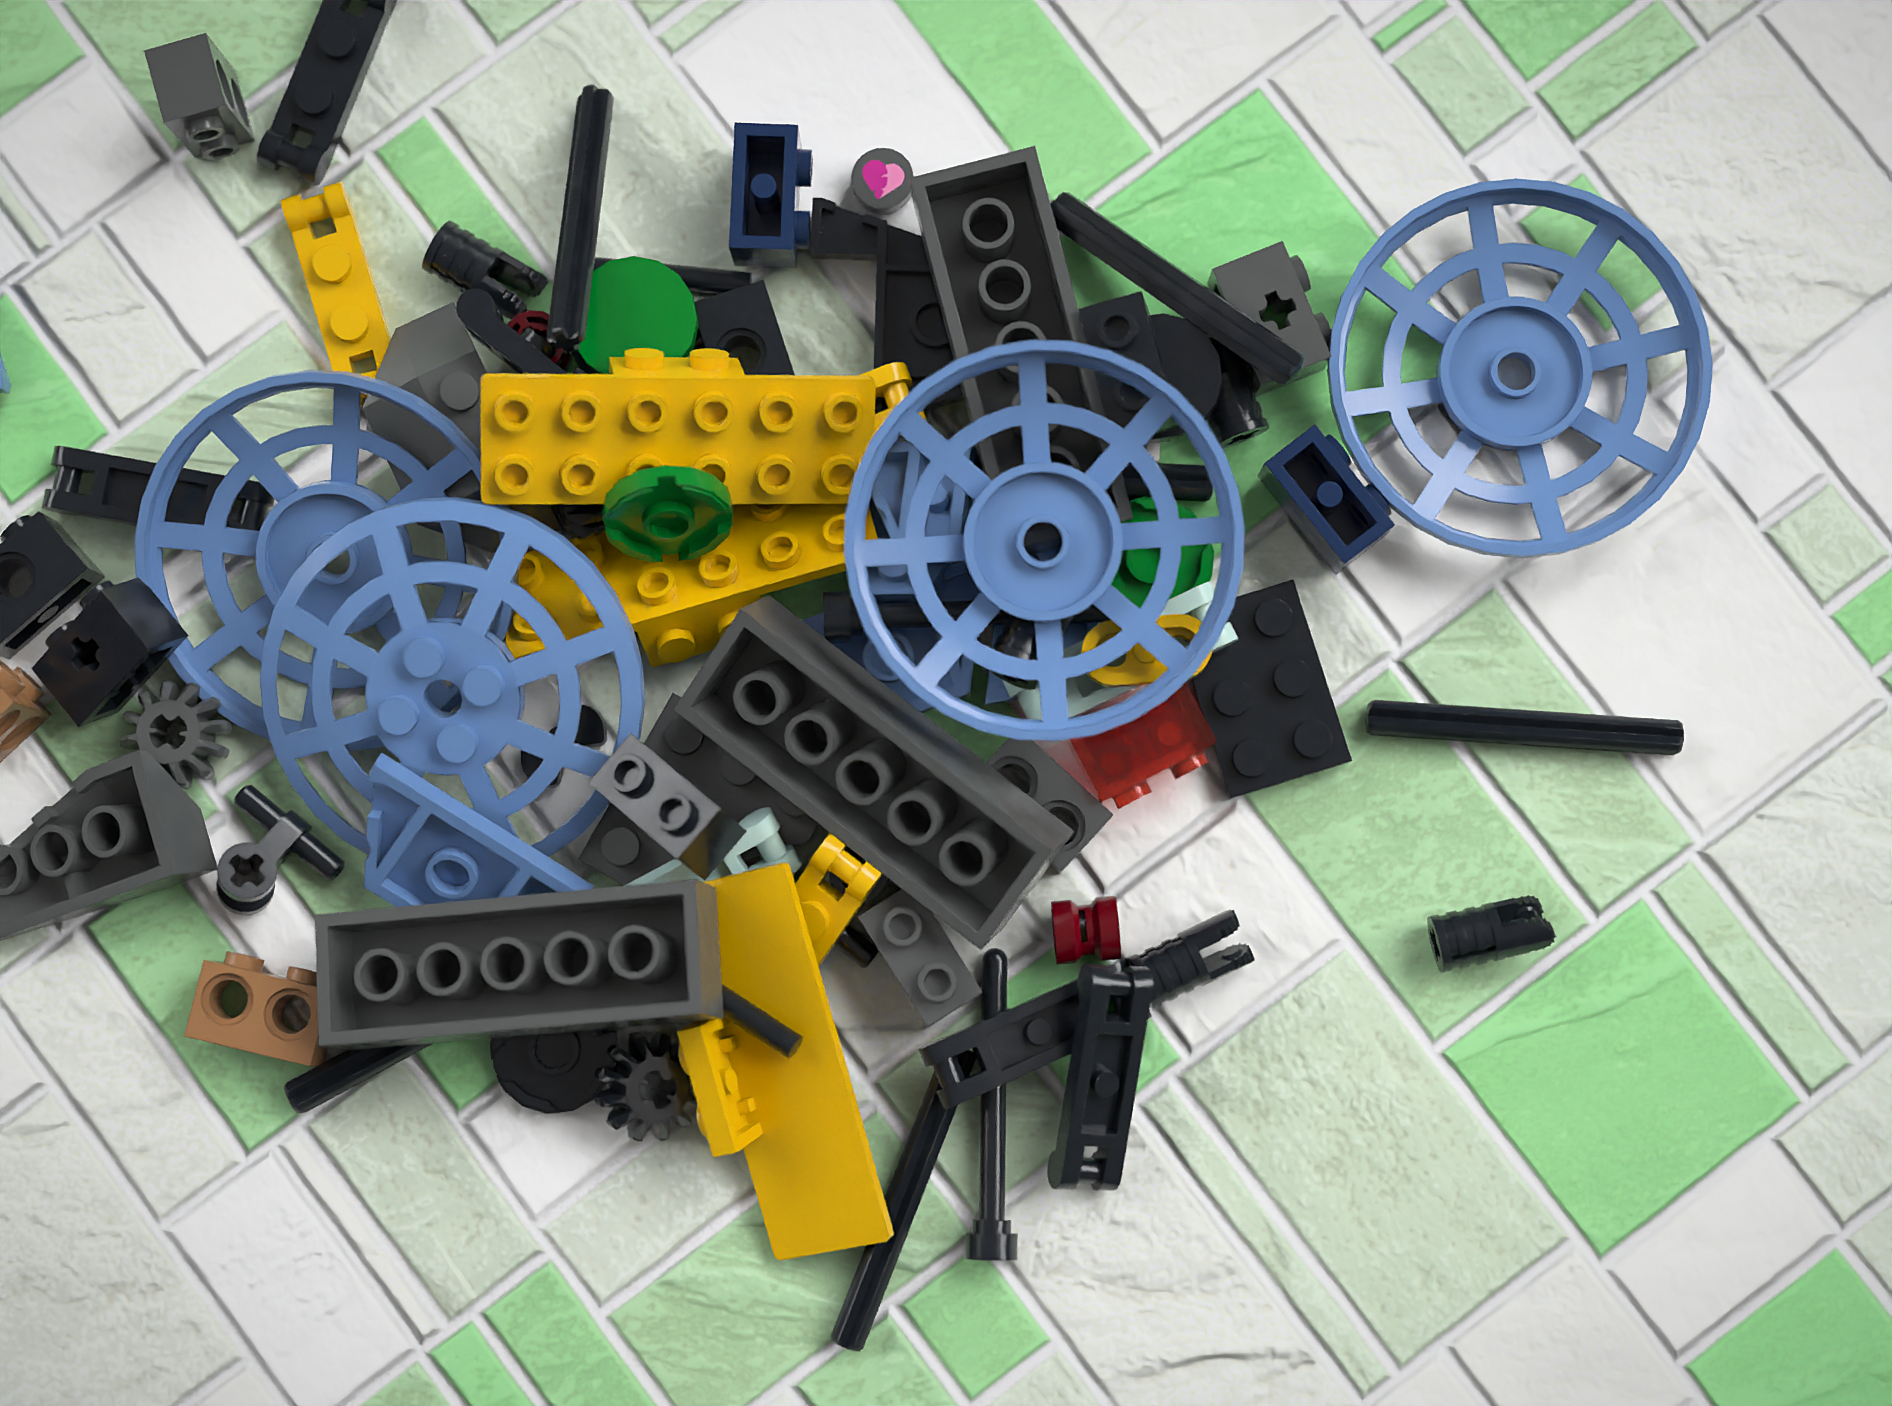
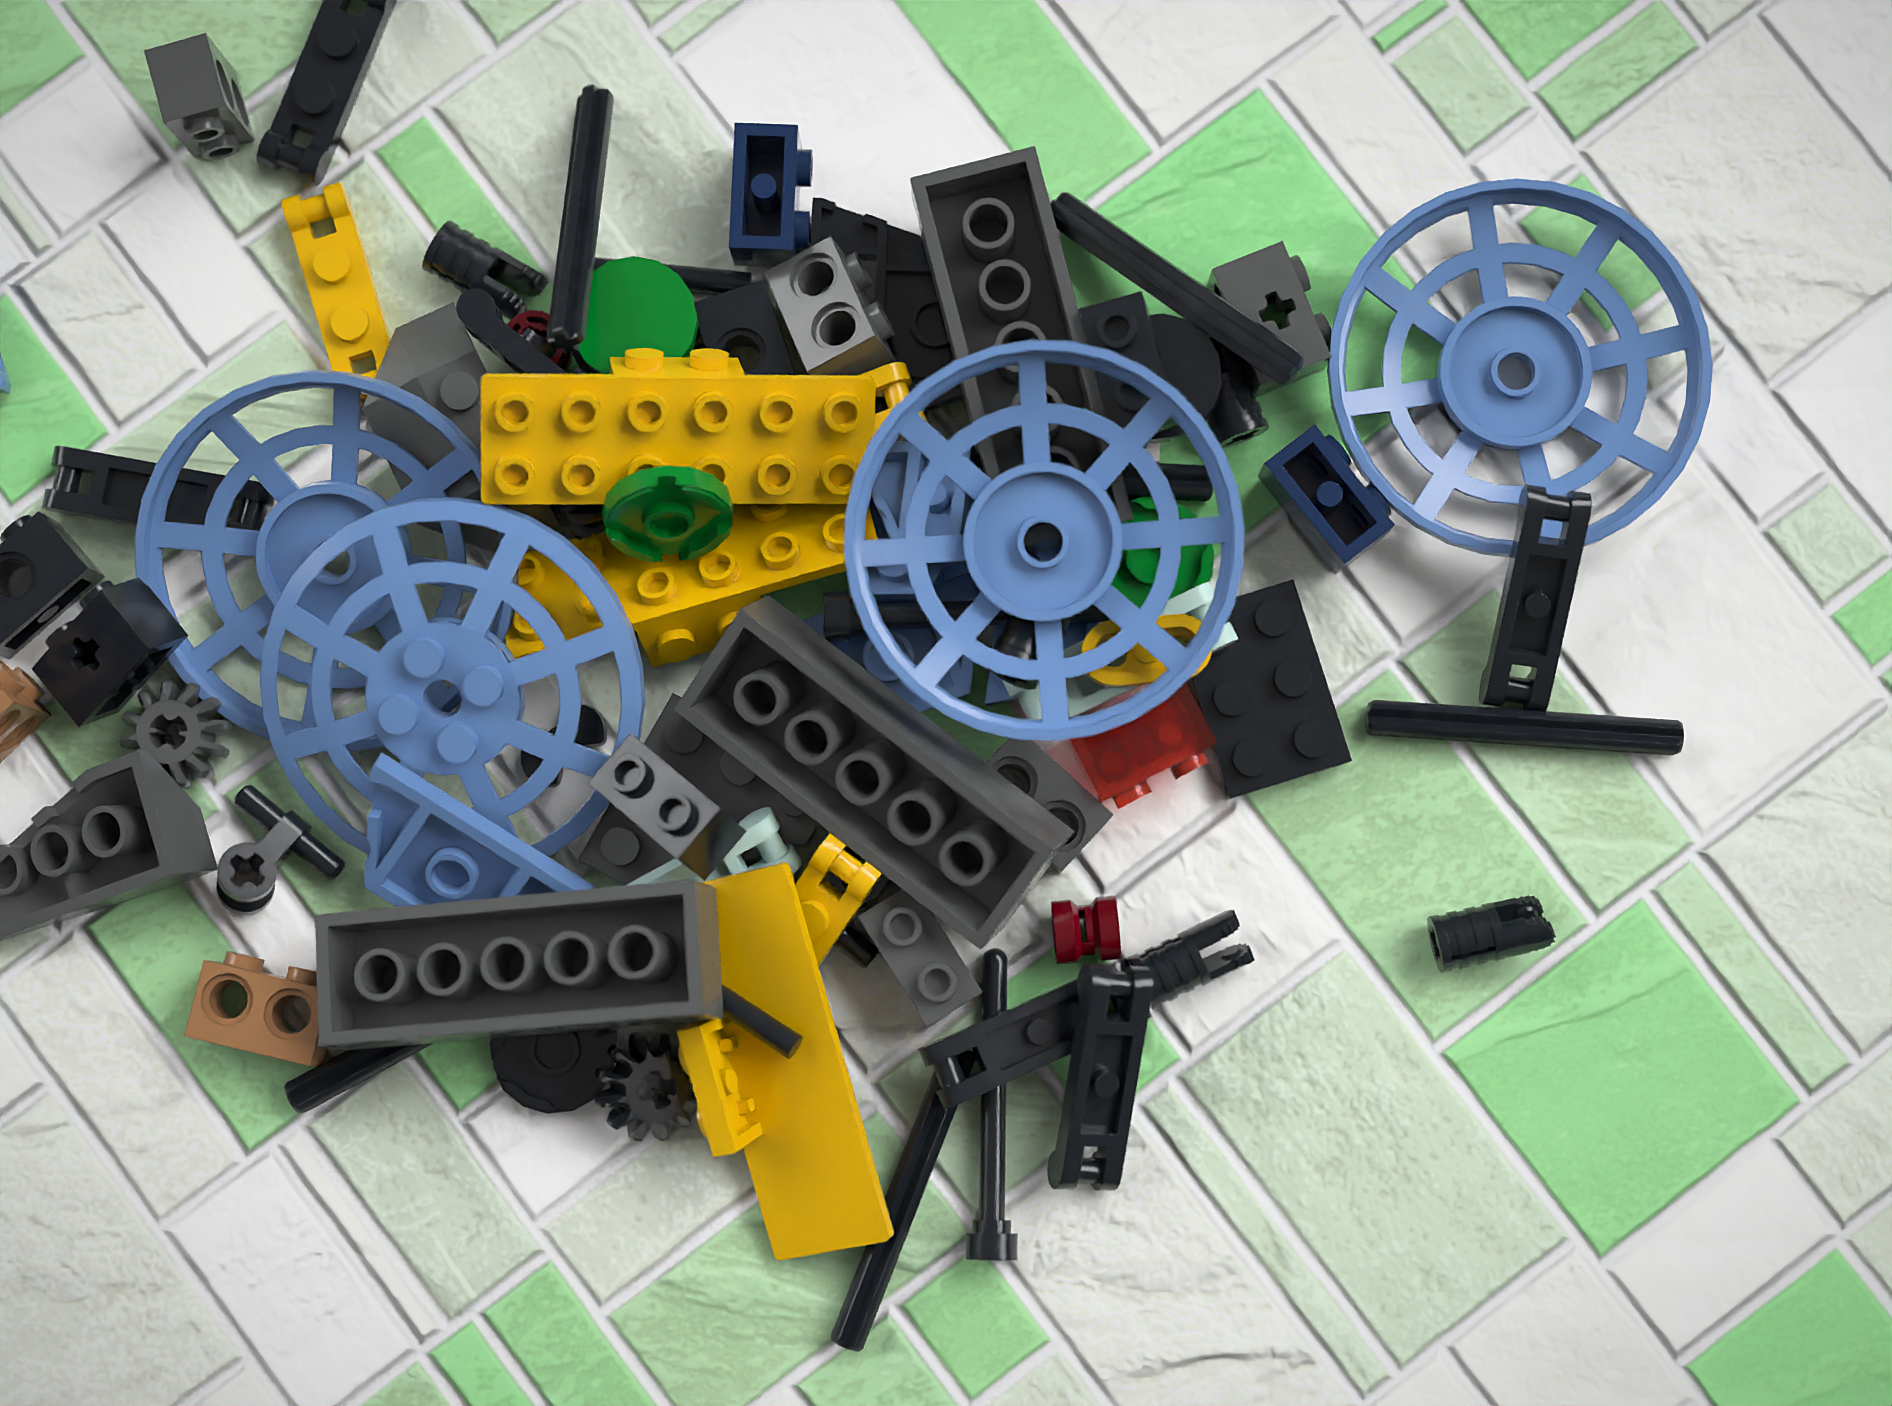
dark grey tile [851,147,914,214] -> none
none -> dark grey brick [764,236,896,376]
none -> black plate [1479,484,1592,711]

